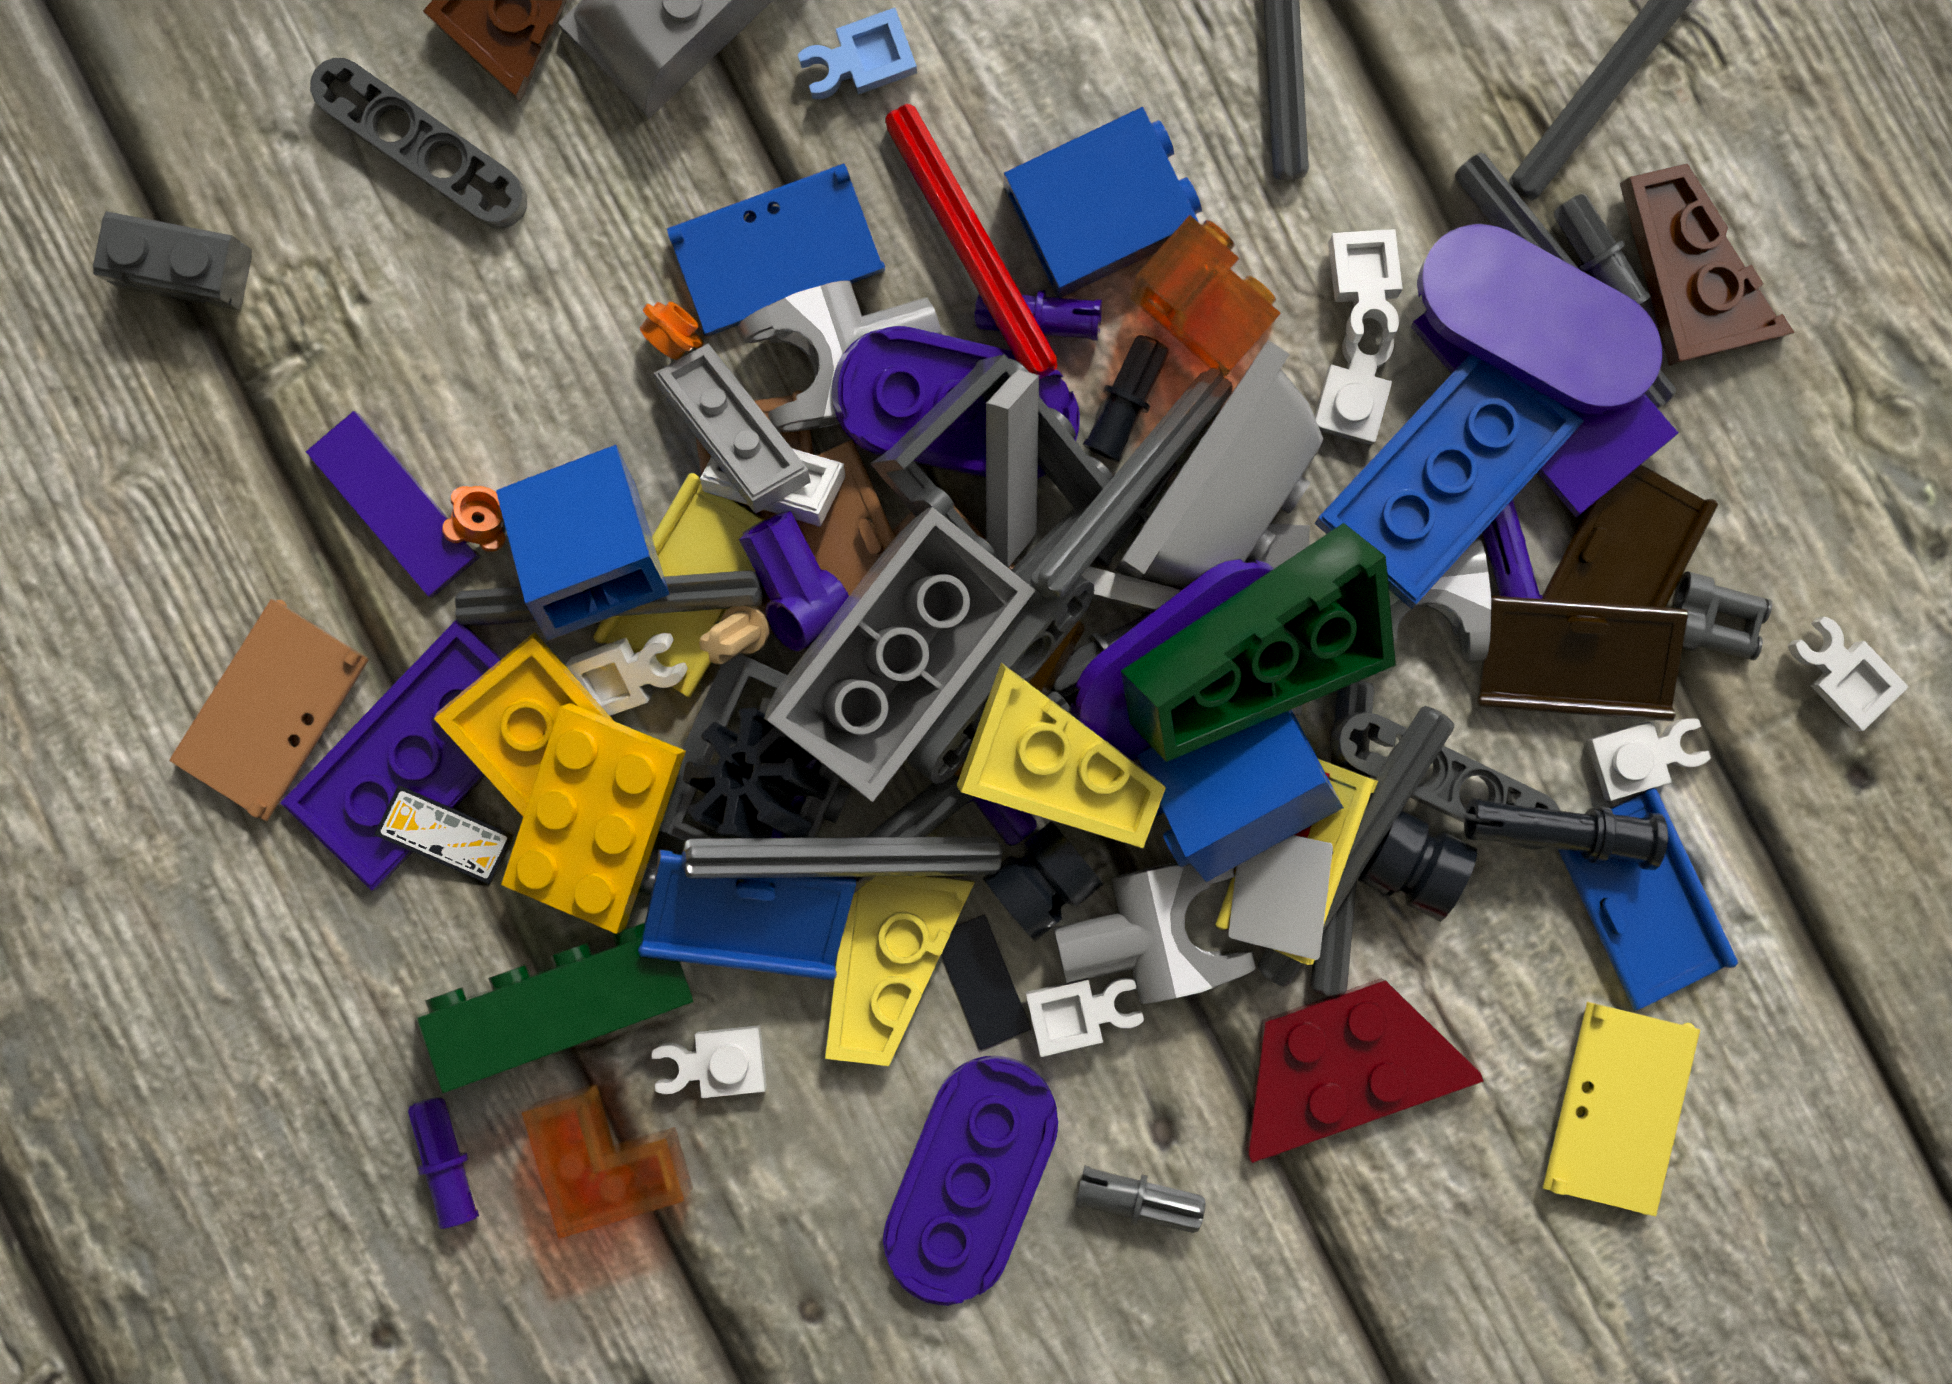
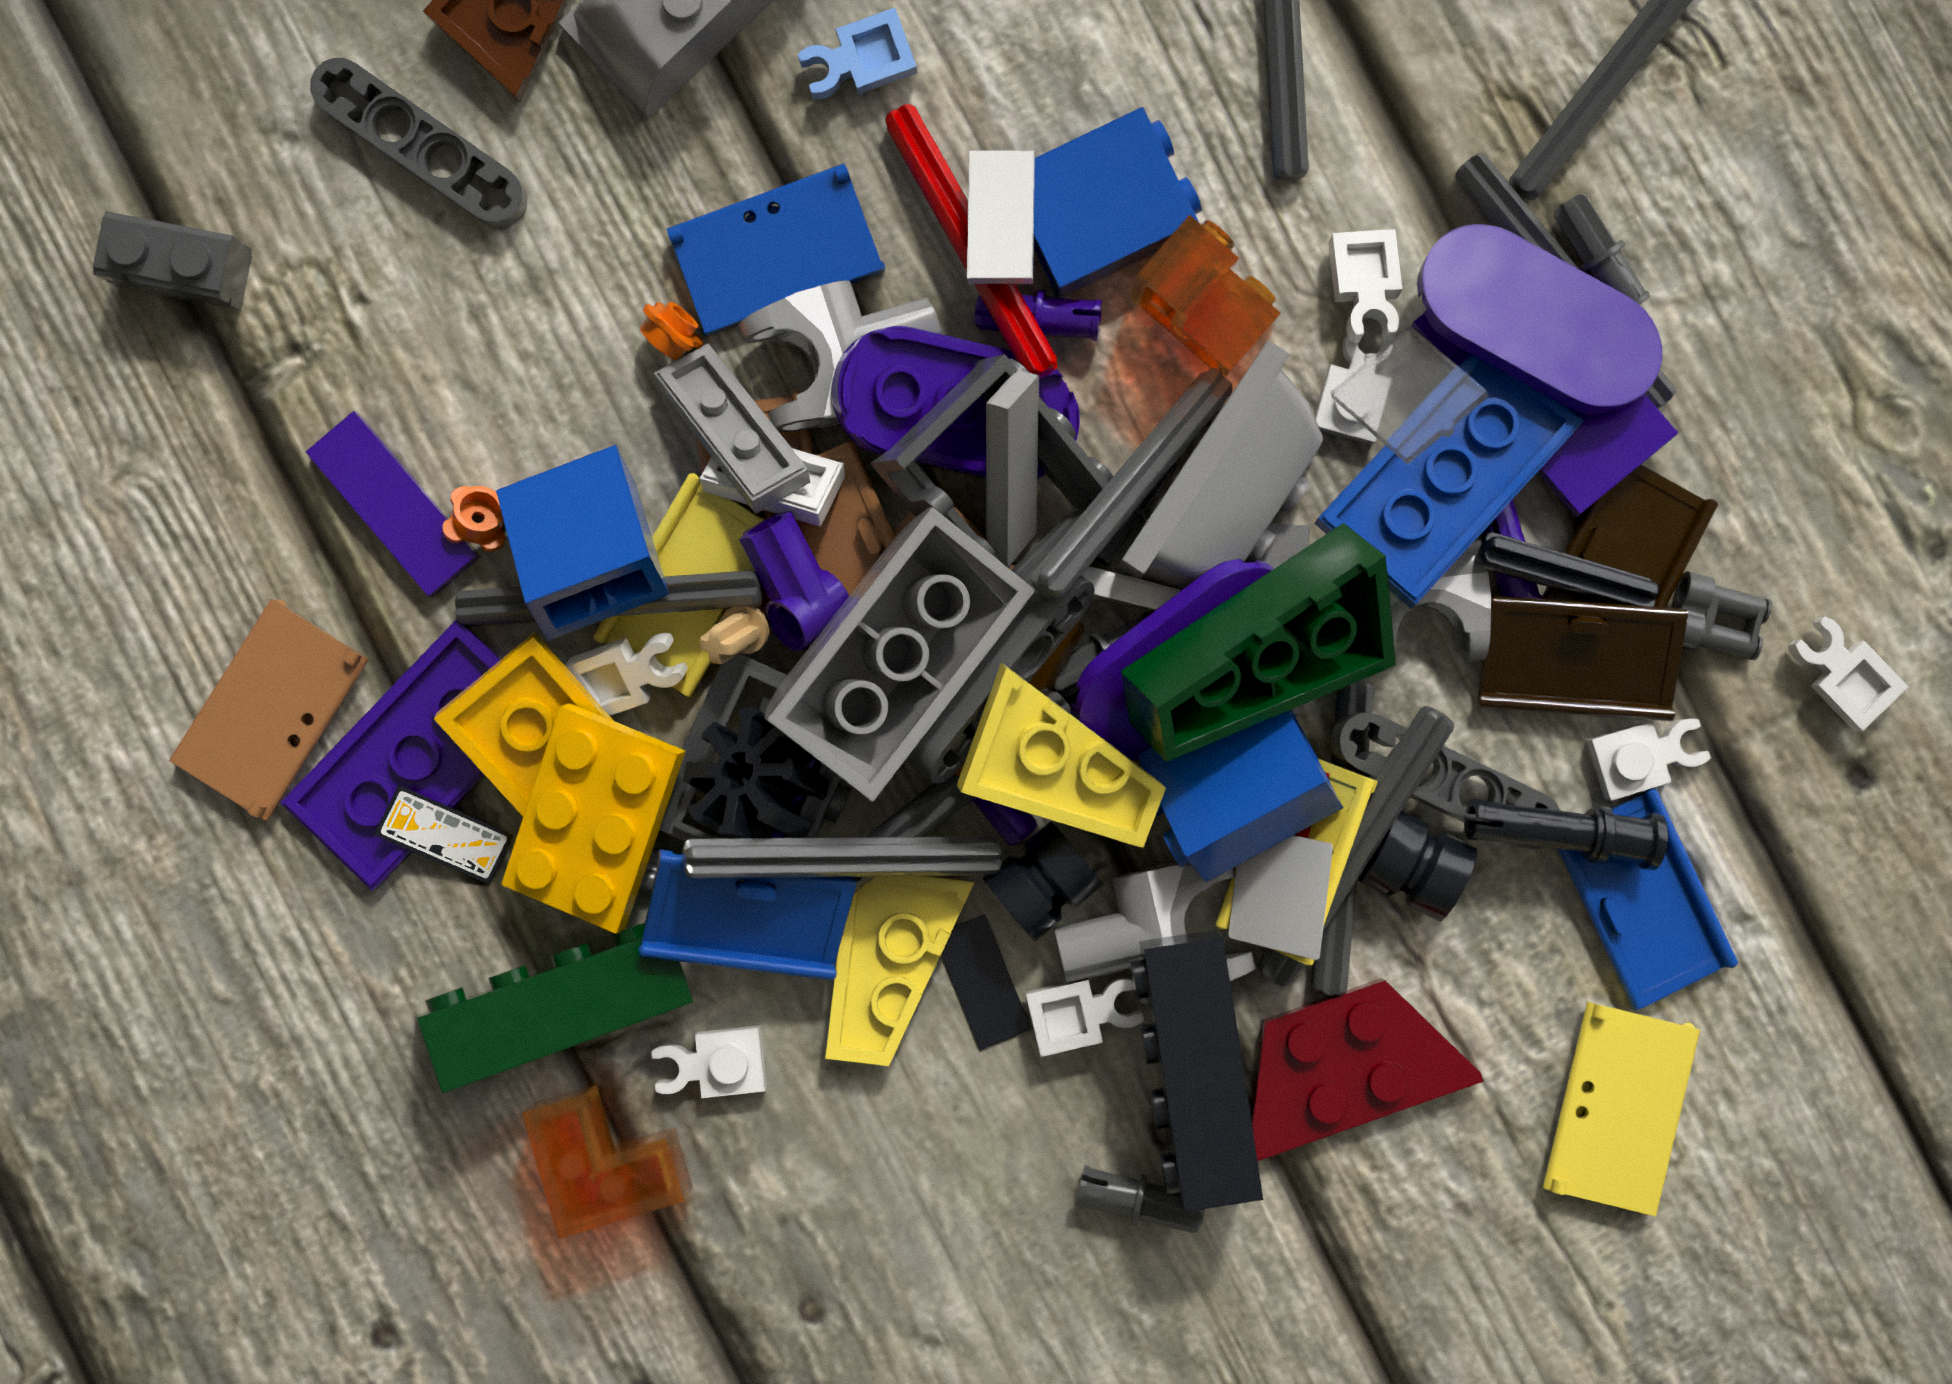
dark purple axle [408,1097,479,1229] -> none
dark purple tile [883,1056,1058,1306] -> none
black axle [1083,335,1169,462] -> none
reddish brown wing [1619,163,1795,366] -> none
none -> white tile [967,151,1035,284]
none -> black wedge [1130,929,1264,1212]
none -> clear piece [1330,326,1488,465]
none -> black axle [1477,532,1659,607]

